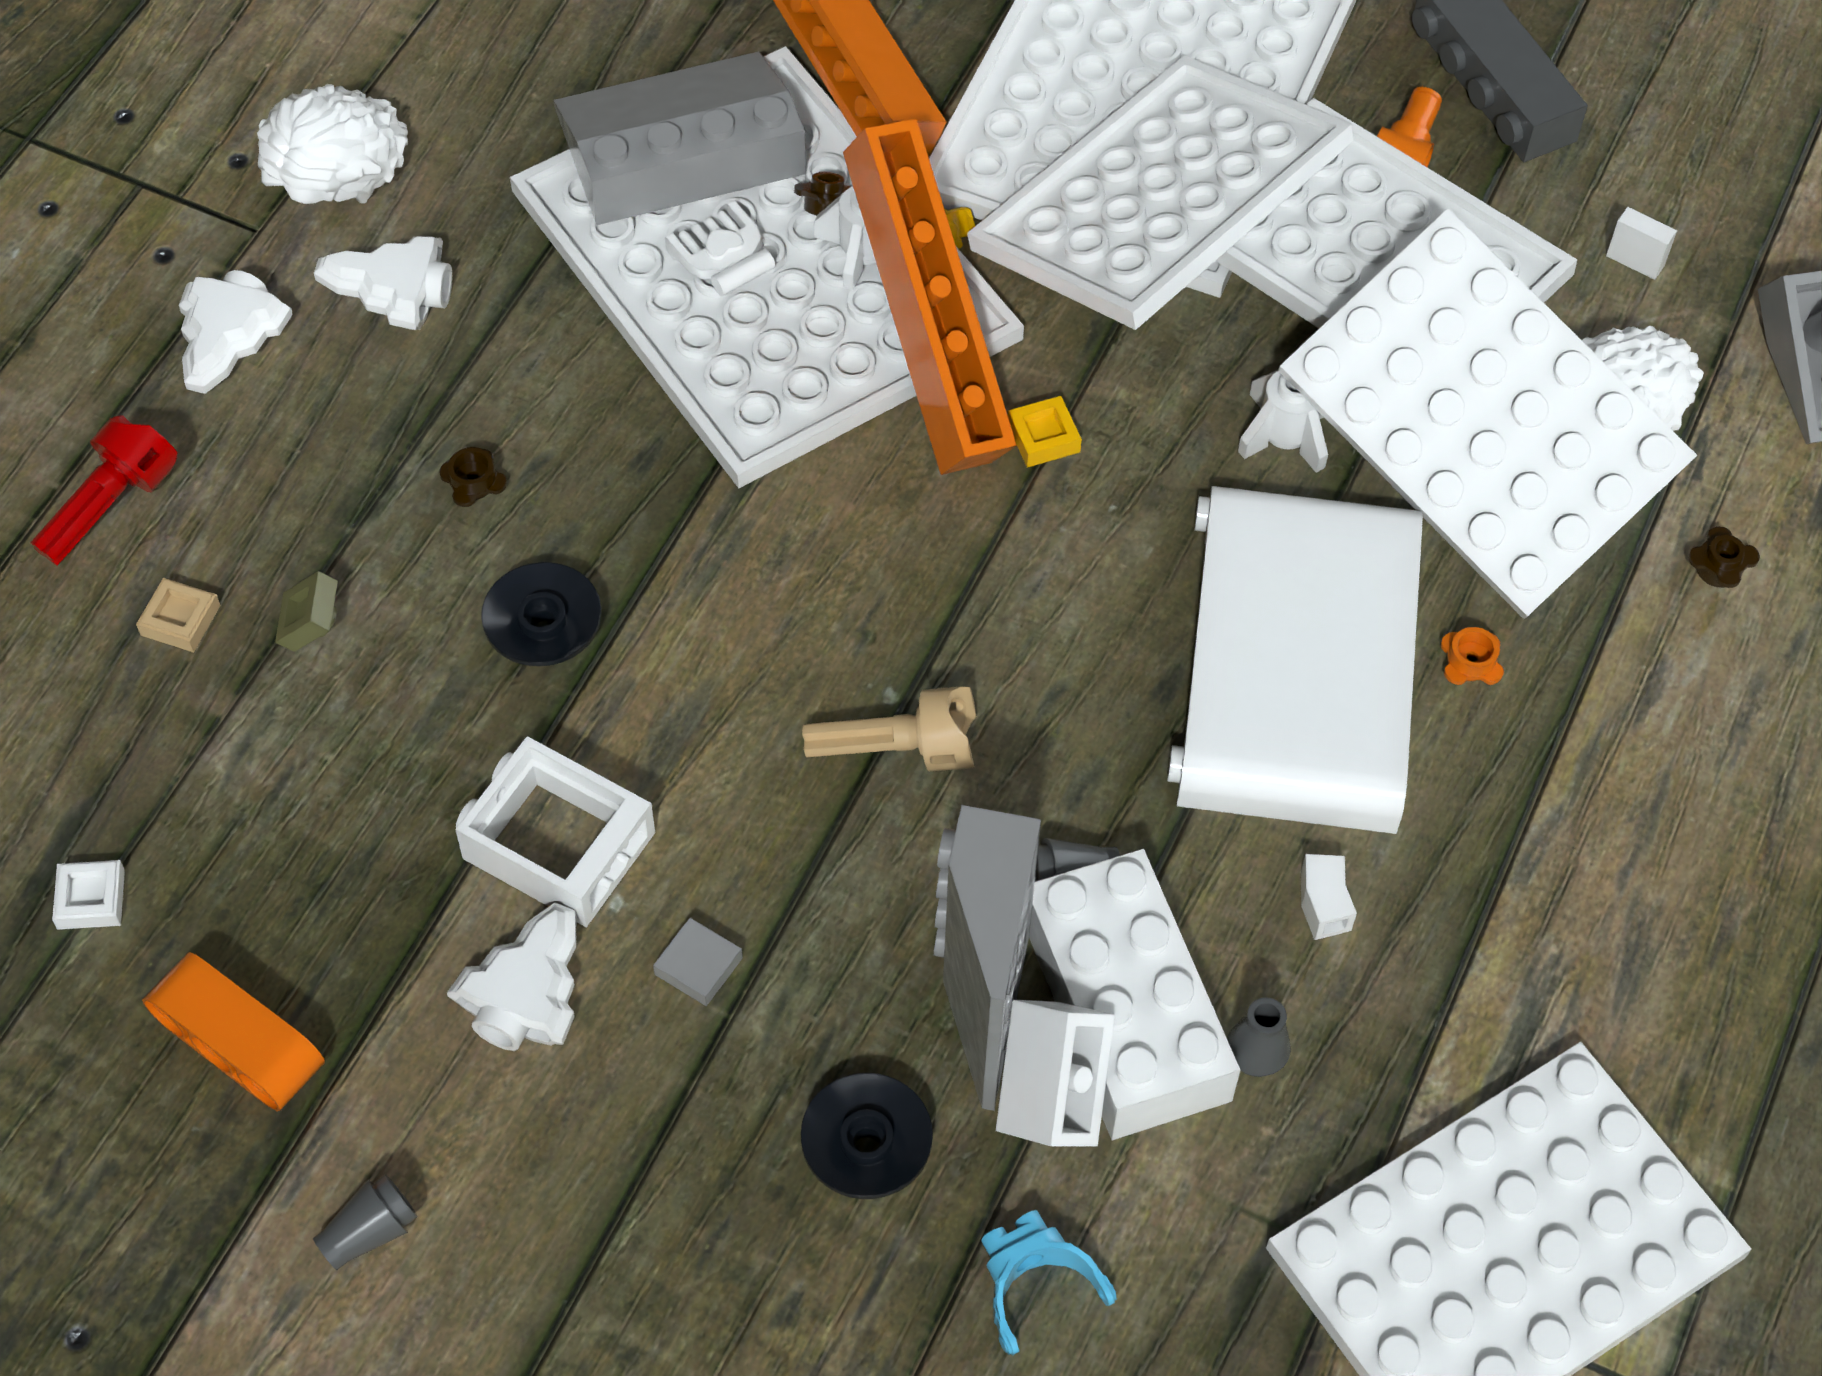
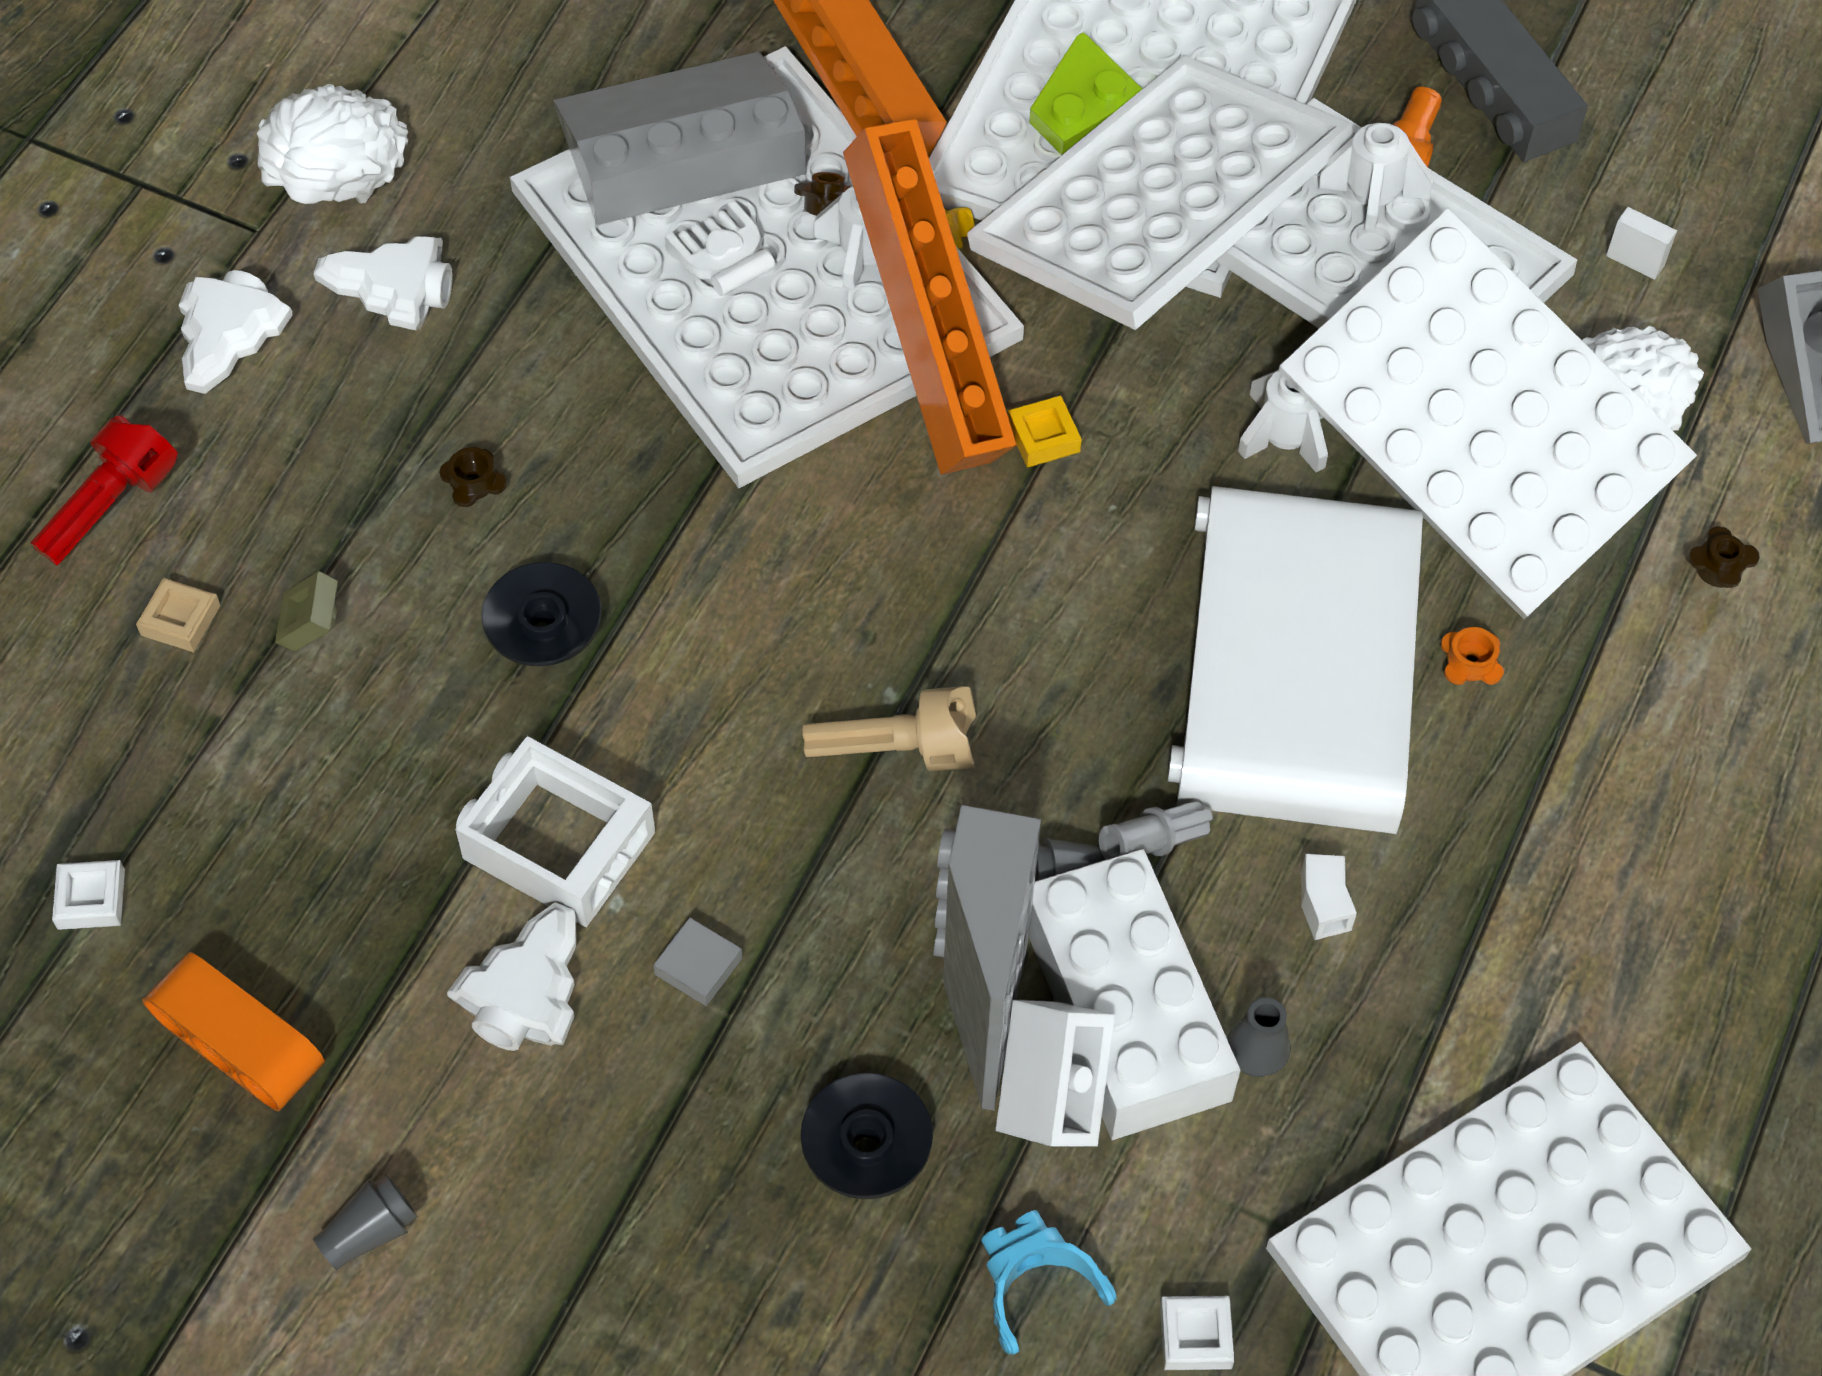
none -> lime wing [1029,32,1142,155]
none -> light grey axle [1099,801,1213,860]
none -> white tile [1160,1296,1234,1370]
none -> white brick [1319,123,1433,232]

